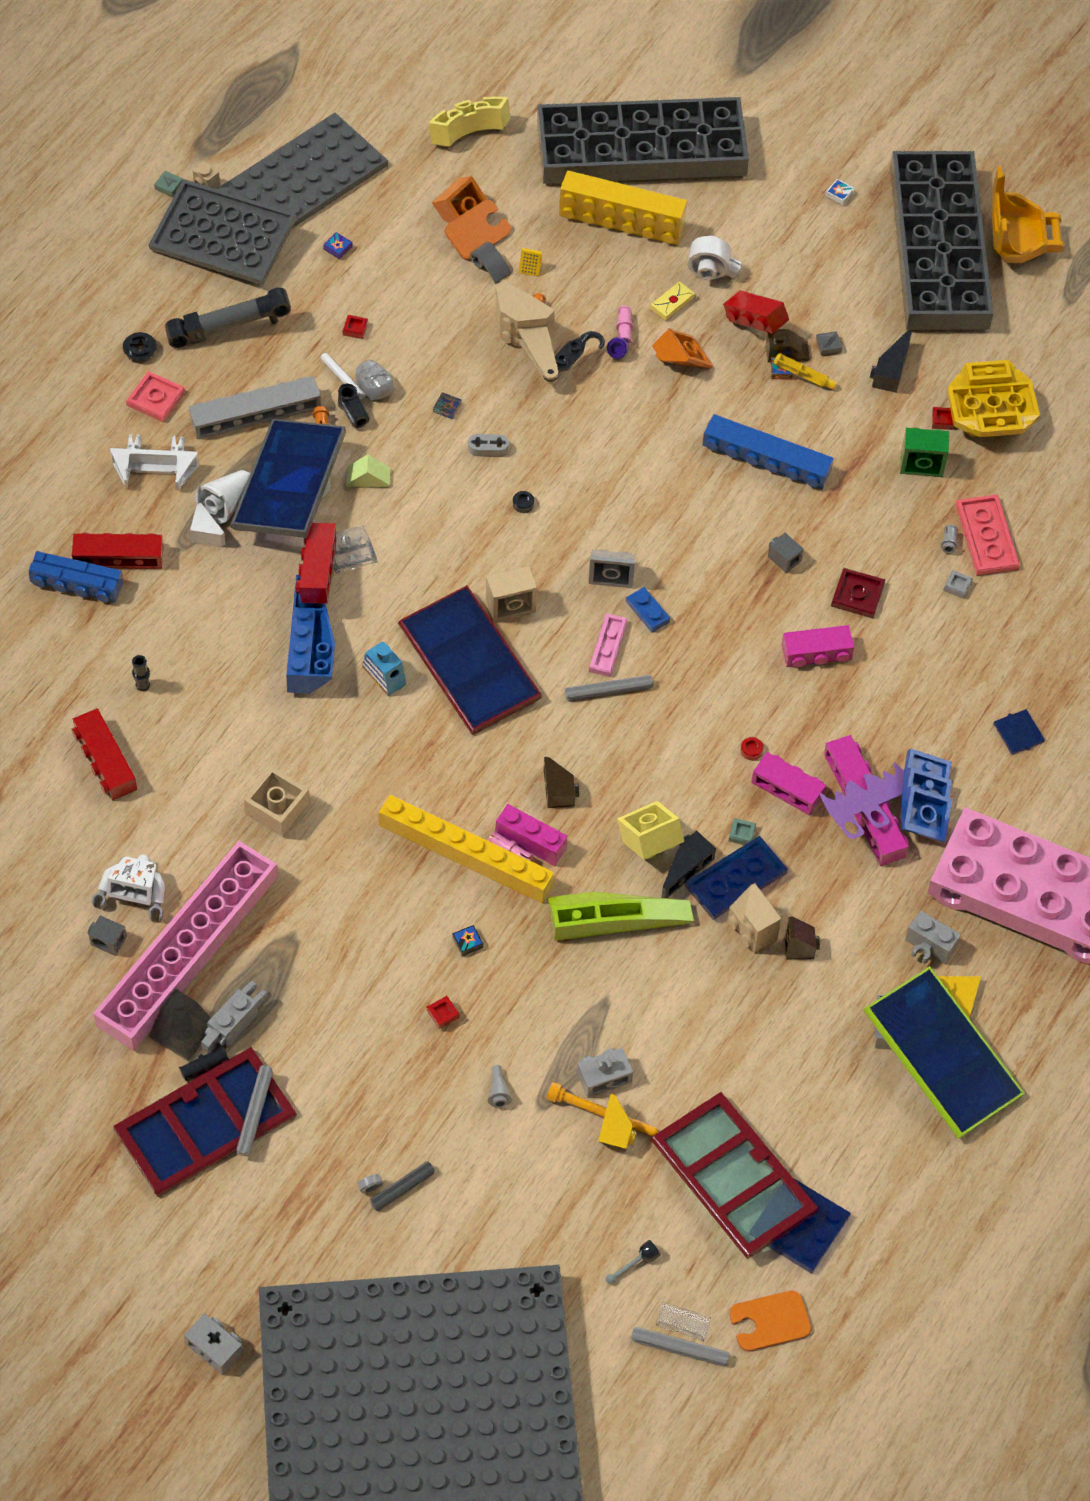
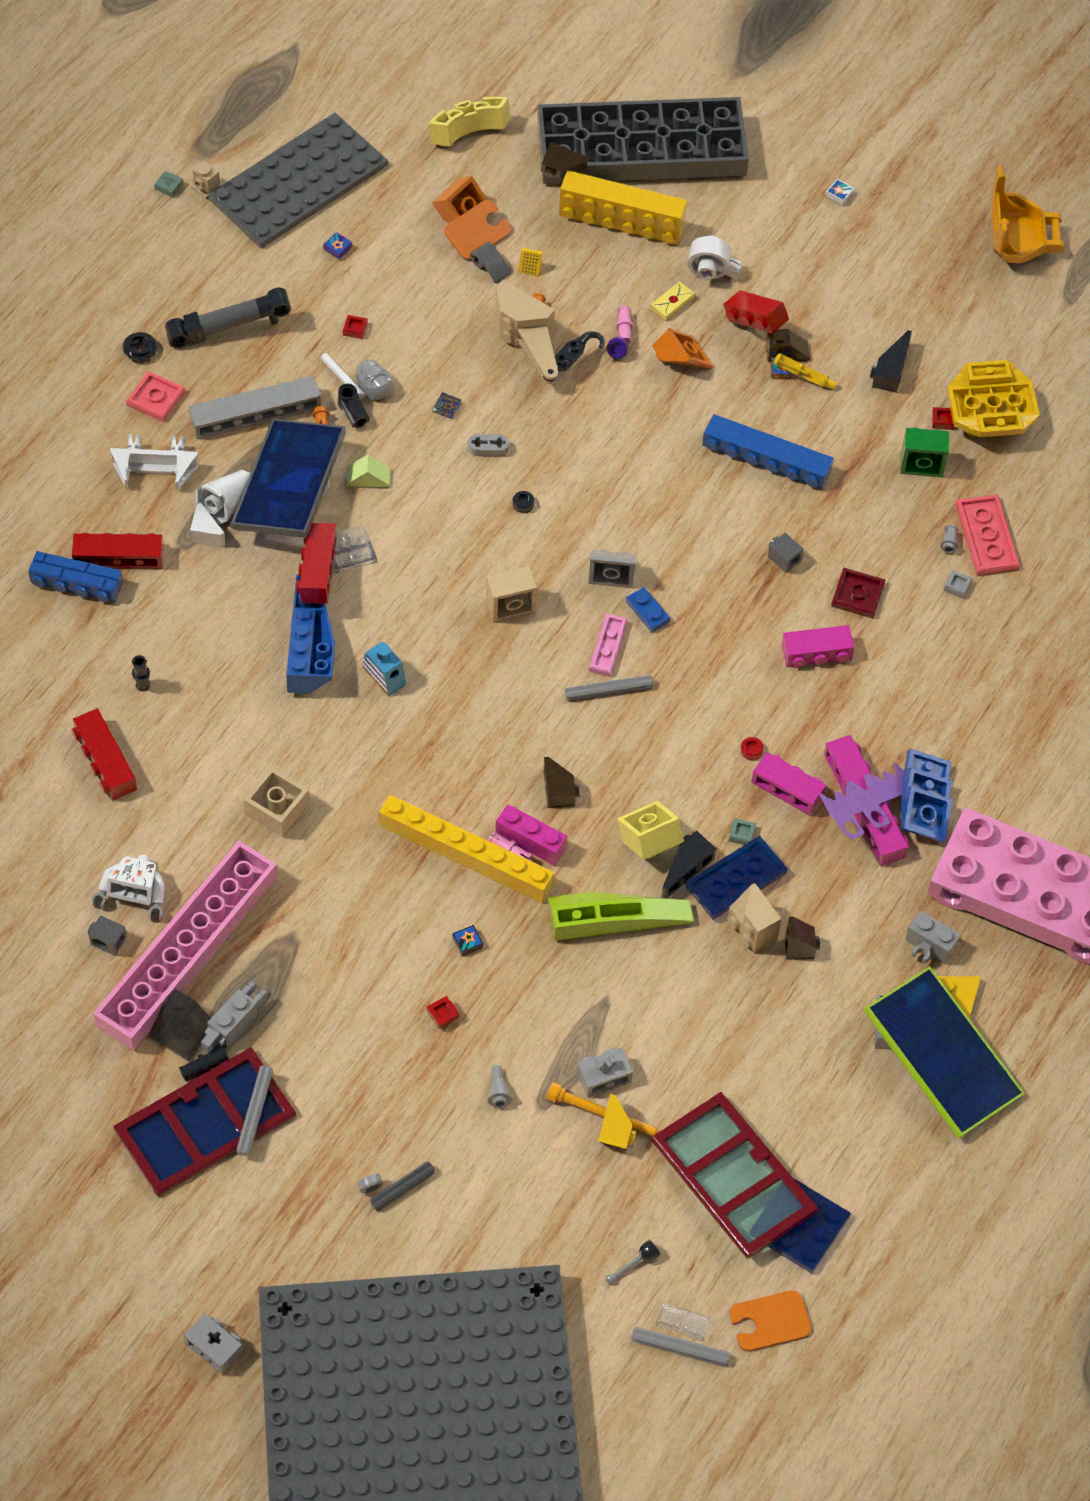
dark grey plate [148,179,297,285] -> none
clear blue door [398,585,542,735] -> none
dark grey tile [816,331,842,355] -> none
dark grey brick [890,151,993,330] -> none
clear blue piece [993,709,1045,755] -> none
none -> dark brown slope [540,142,589,179]

